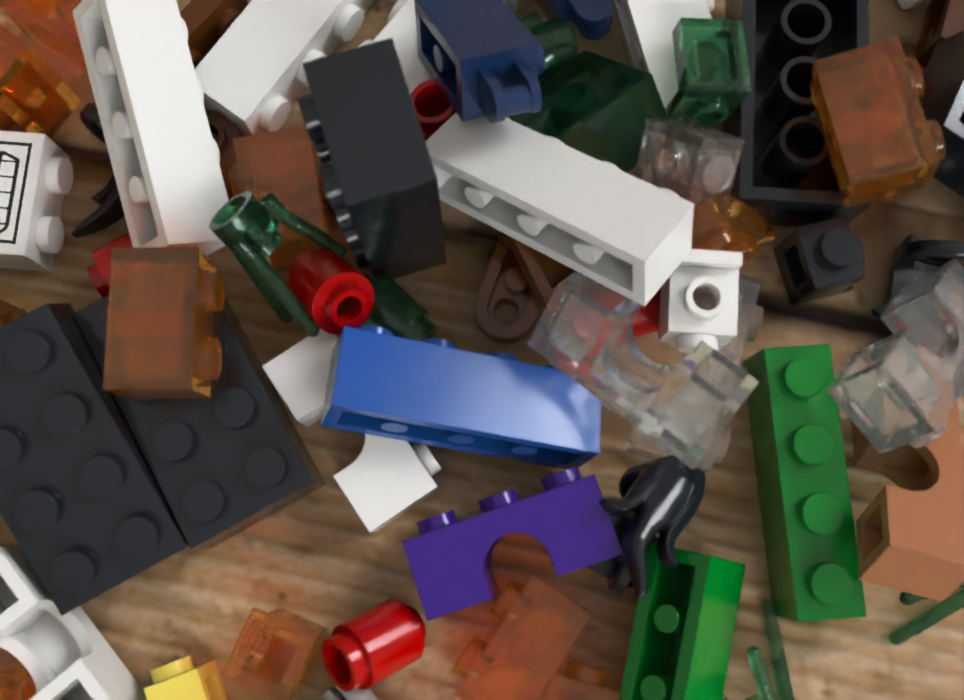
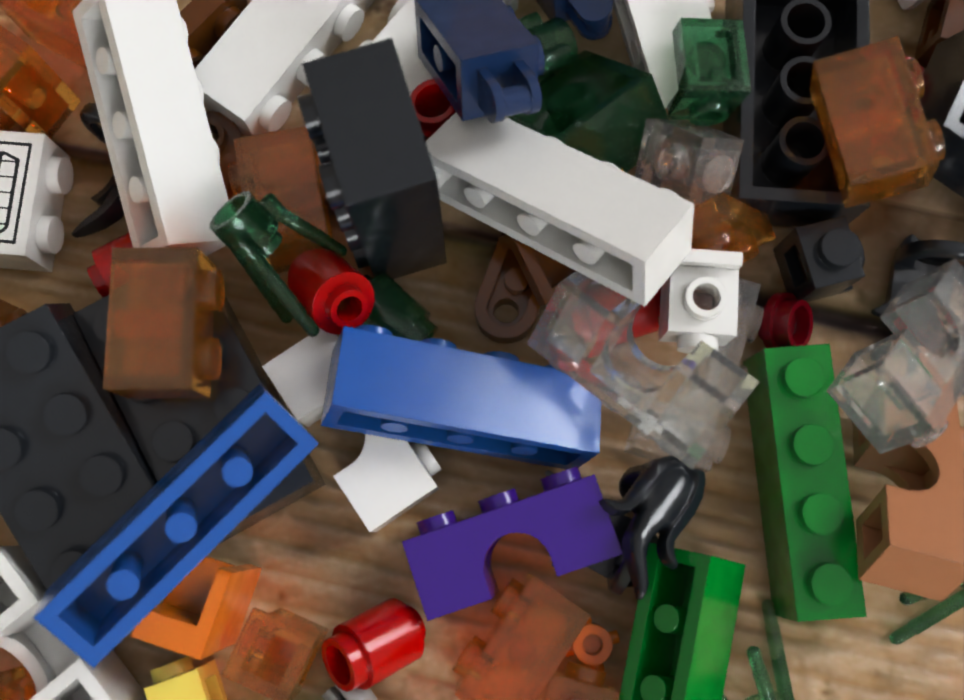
none -> blue brick [33,383,319,668]
none -> orange panel [131,556,262,660]
none -> orange piece [563,614,620,674]
none -> dark red plate [757,292,813,348]

